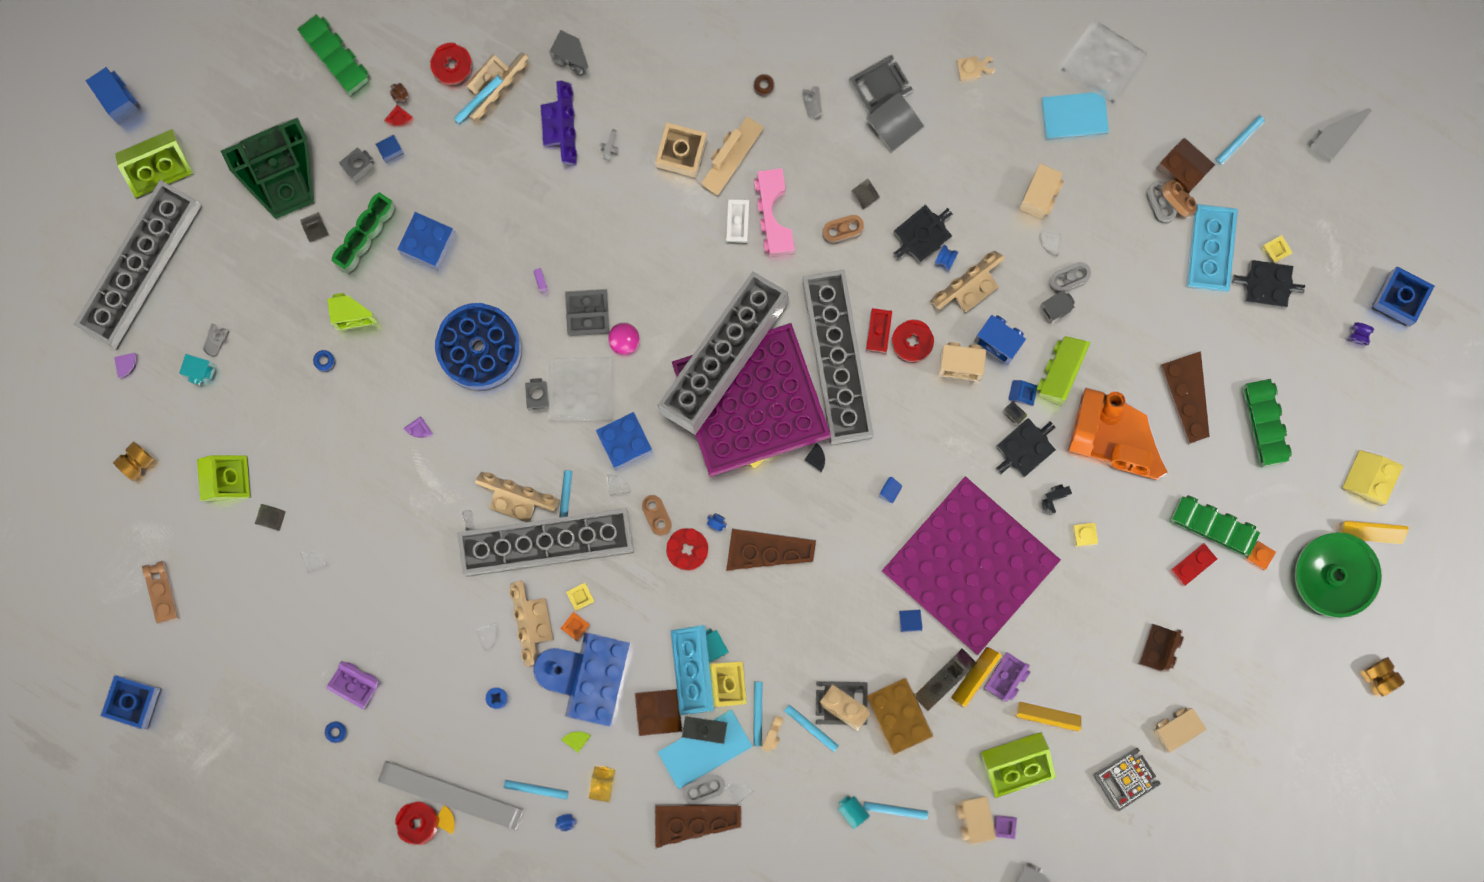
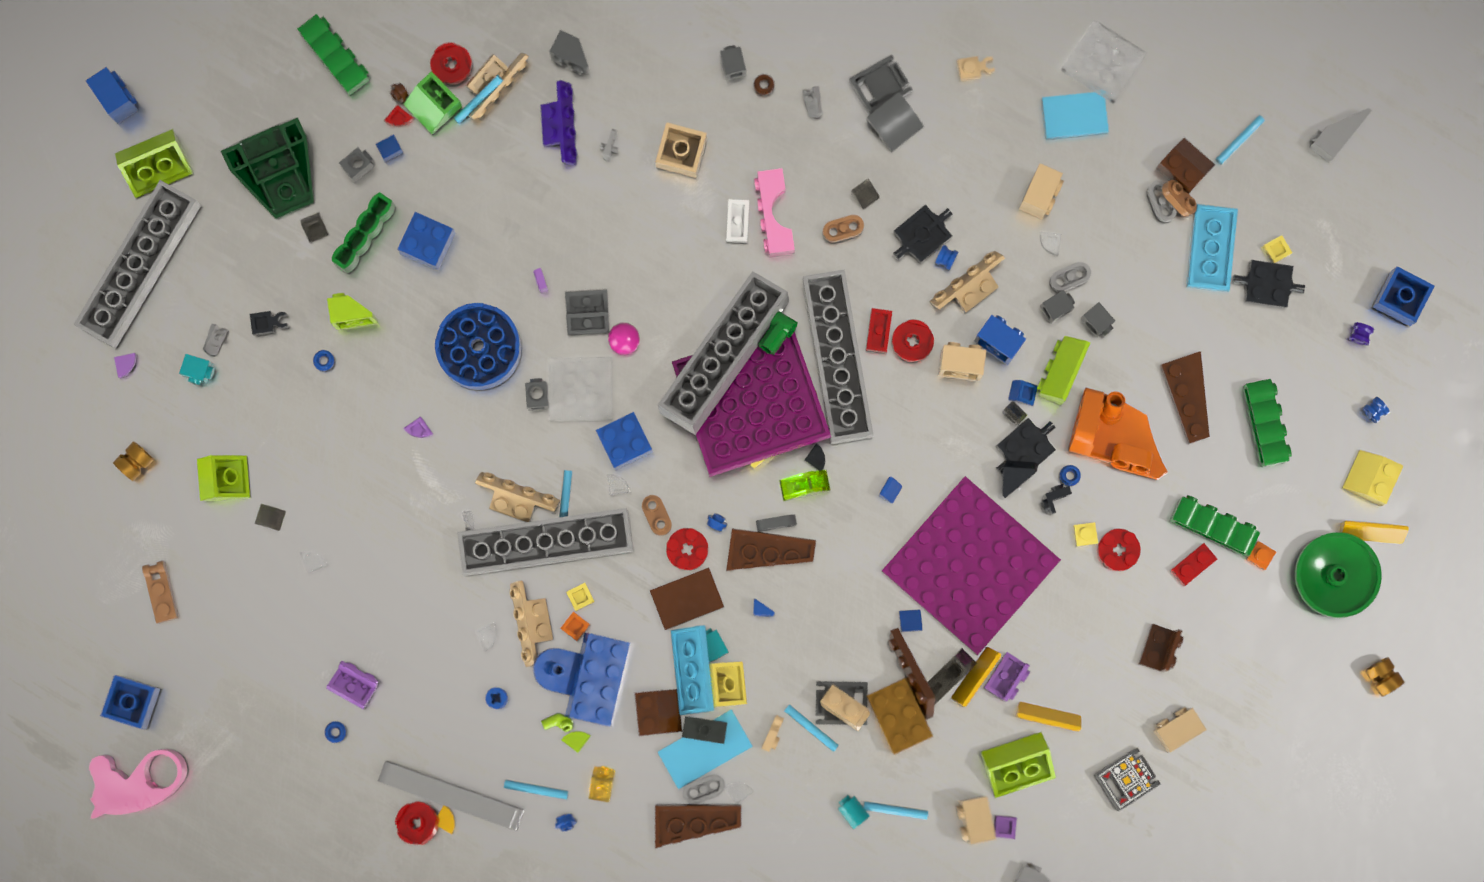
tan bracket [701,117,764,195] -> none
medium azure bar [753,682,763,746] -> none
none -> bright pink animal [89,749,187,819]
none -> black plate [250,311,289,336]
none -> bright green slope [403,71,463,135]
none -> lime arm [541,713,573,732]
none -> reddish brown tile [650,568,724,630]
none -> dark grey brick [720,45,746,80]
none -> blue slope [753,598,775,617]
none -> dark grey beam [756,514,797,532]
none -> green piece [759,311,798,355]
none -> clear neon green slope [779,470,830,501]
none -> reddish brown wing [888,628,936,720]
none -> black slope [1002,460,1038,498]
none -> blue plate [1059,465,1081,486]
none -> dark grey brick [1081,302,1116,337]
none -> red plate [1097,529,1141,571]
none -> blue wheel [1363,397,1390,423]

